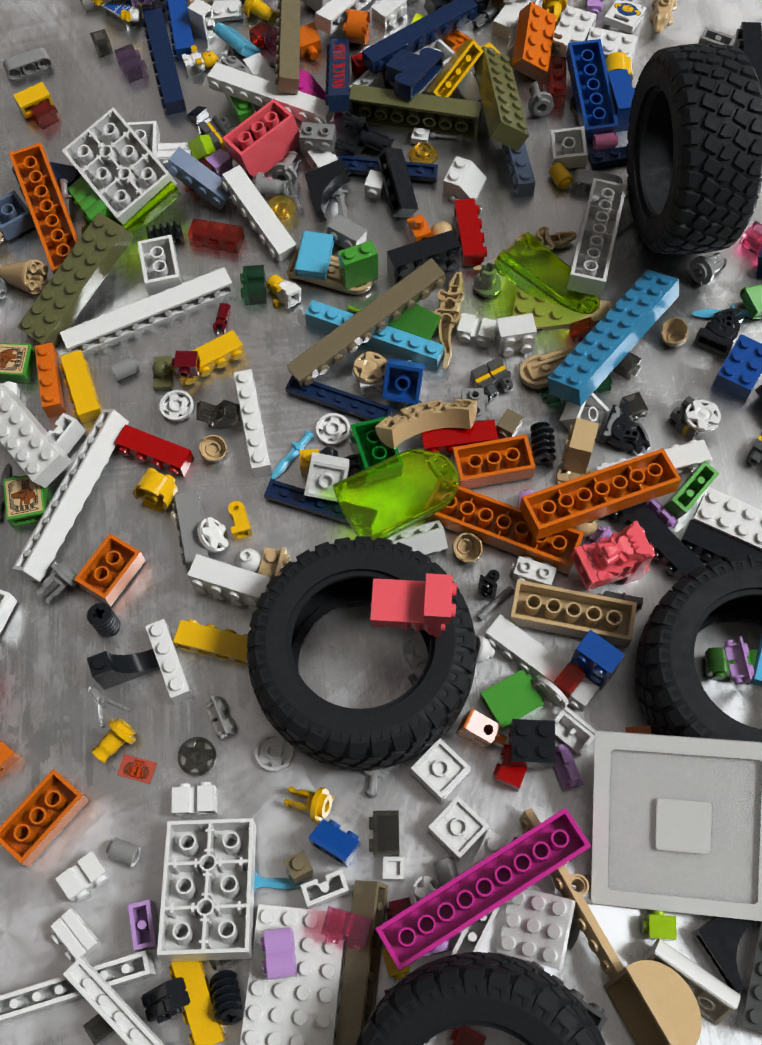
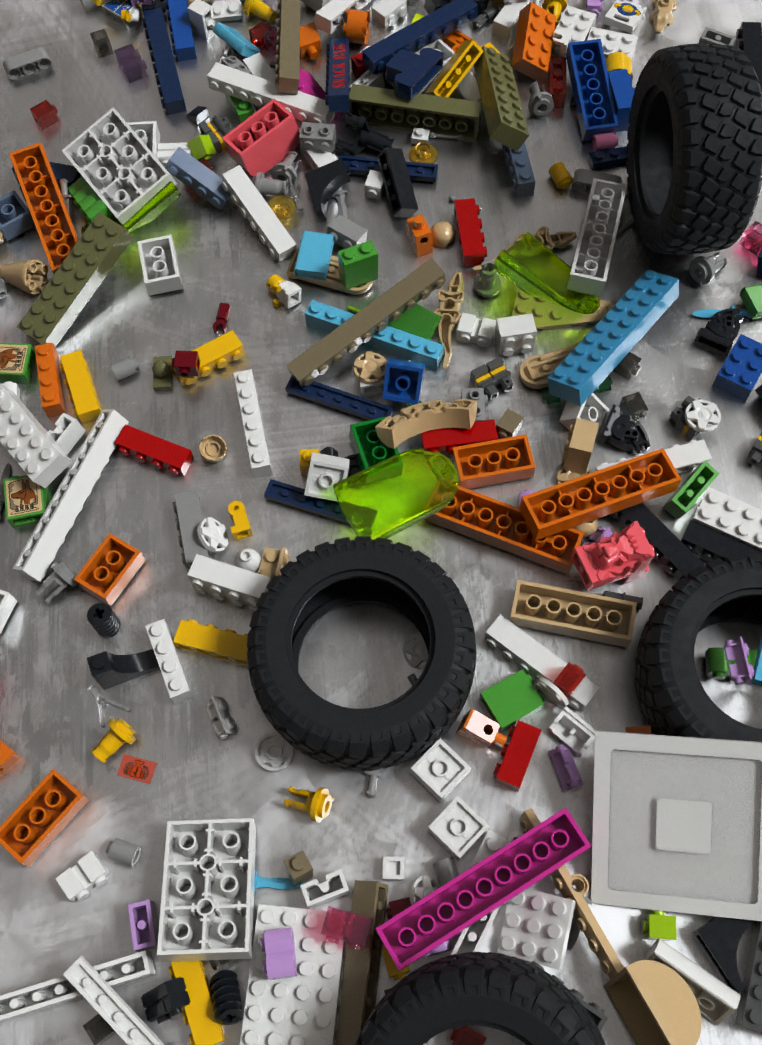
yellow brick [13,82,54,119] -> none
white brick [49,909,102,962] -> none
white brick [60,267,235,353] -> none
yellow brick [133,468,178,512] -> none
black piece [146,220,184,243] -> none
white wheel [159,390,194,422] -> none
white brick [171,782,217,817] -> none
clear smoke wheel [177,737,217,776] -> none
piece [182,45,218,78] -> none
clear red brick [187,218,245,253] -> none
clear smoke brick [196,400,240,429] -> none
lavender brick [205,148,233,177] -> none
clear green brick [240,265,267,305] -> none
medium azure sword [271,431,314,479] -> none
blue slope [308,819,361,867] -> none
white wheel [316,413,350,446] -> none
clear smoke brick [369,810,400,858] -> none
coral brick [370,573,457,638] -> none
white brick [384,520,448,555] -> none
black brick [387,230,460,286] -> none
white slope [443,156,486,201] -> none
tan hair [452,532,483,562] -> none
white brick [475,635,495,663] -> none
light grey piece [476,586,514,622] -> none
black hinge [478,570,500,600] -> none
white brick [510,556,557,586] -> none
black brick [510,719,555,769] -> none
black piece [530,422,556,464] -> none
white brick [550,126,588,169] -> none
clear red brick [569,317,596,345] -> none
blue brick [569,630,625,691] -> none
lavender hinge [643,499,679,530] -> none
tan hair [661,317,689,347] -> none

